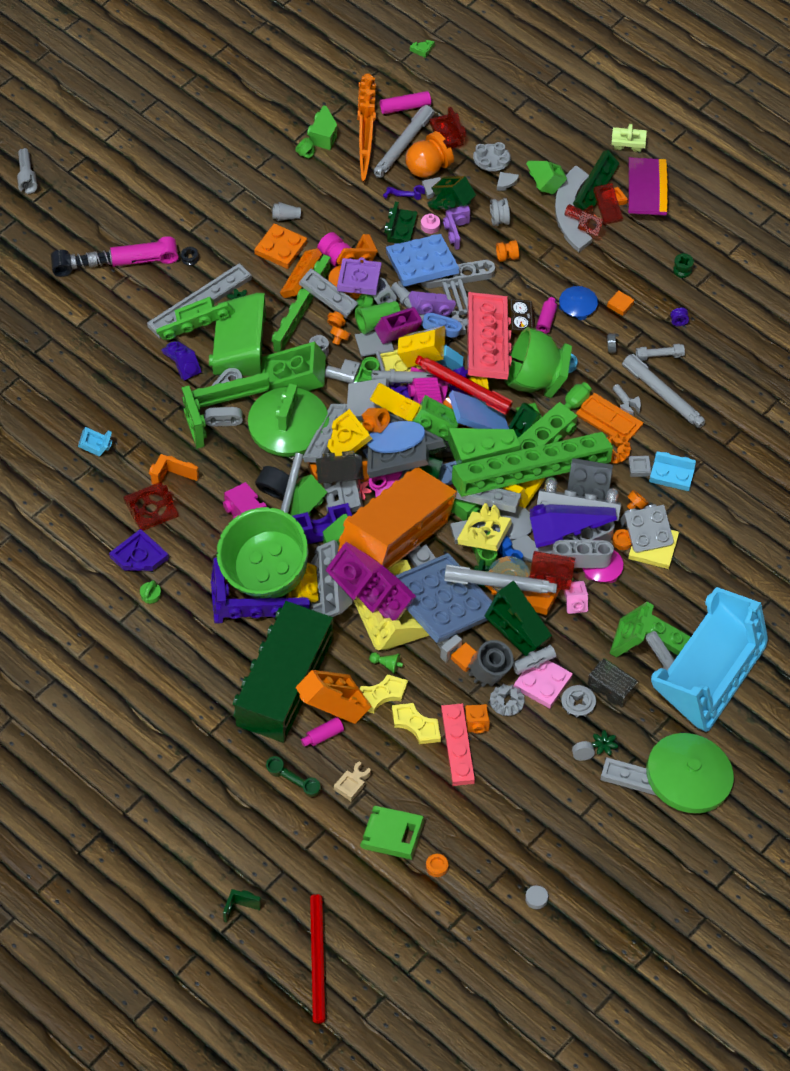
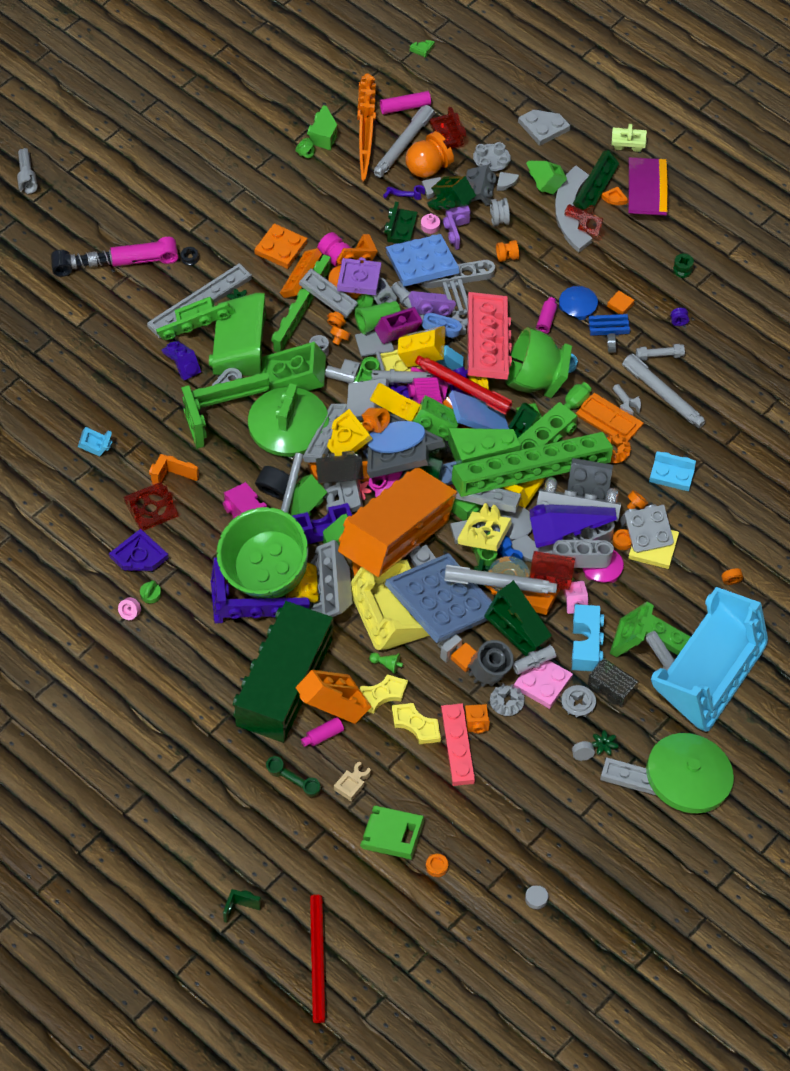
light grey beam [204,407,243,426] -> none
light grey cone [272,202,301,221] -> none
magenta slope [326,542,416,621] -> none
slope [508,299,534,336] -> none
clear red plate [593,183,623,225] -> none
light grey tile [628,456,651,477] -> none
none -> bright pink tile [118,597,141,620]
none -> dark grey bracket [466,165,496,206]
none -> light grey plate [518,110,570,146]
none -> medium azure arch [572,604,604,672]
none -> blue tile [588,314,630,336]
none -> orange tile [721,568,743,585]

